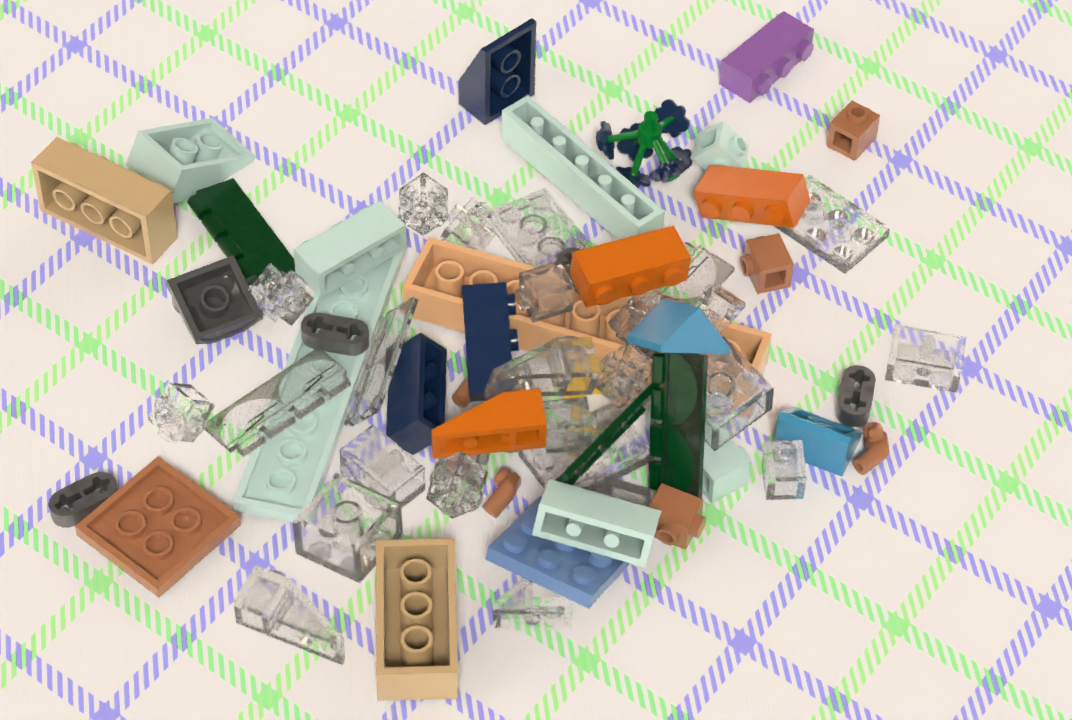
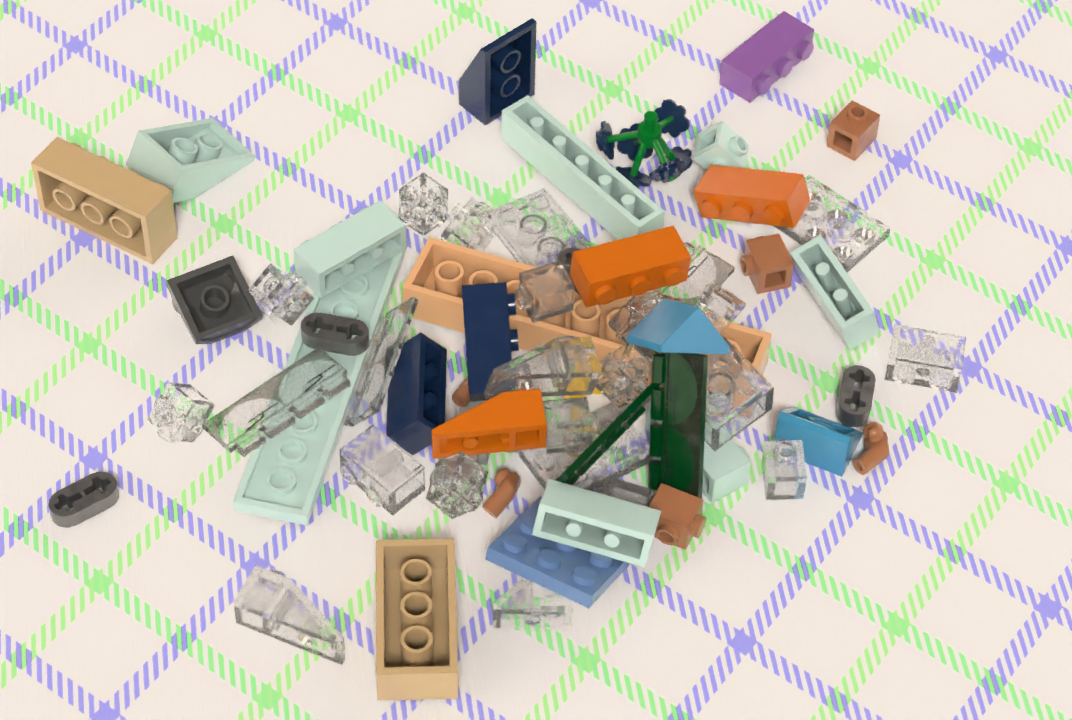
nougat plate [75,456,241,598] -> none
dark green windscreen [187,178,295,286] -> none
clear brick [292,473,403,583] -> none
none -> light aqua brick [790,235,880,350]

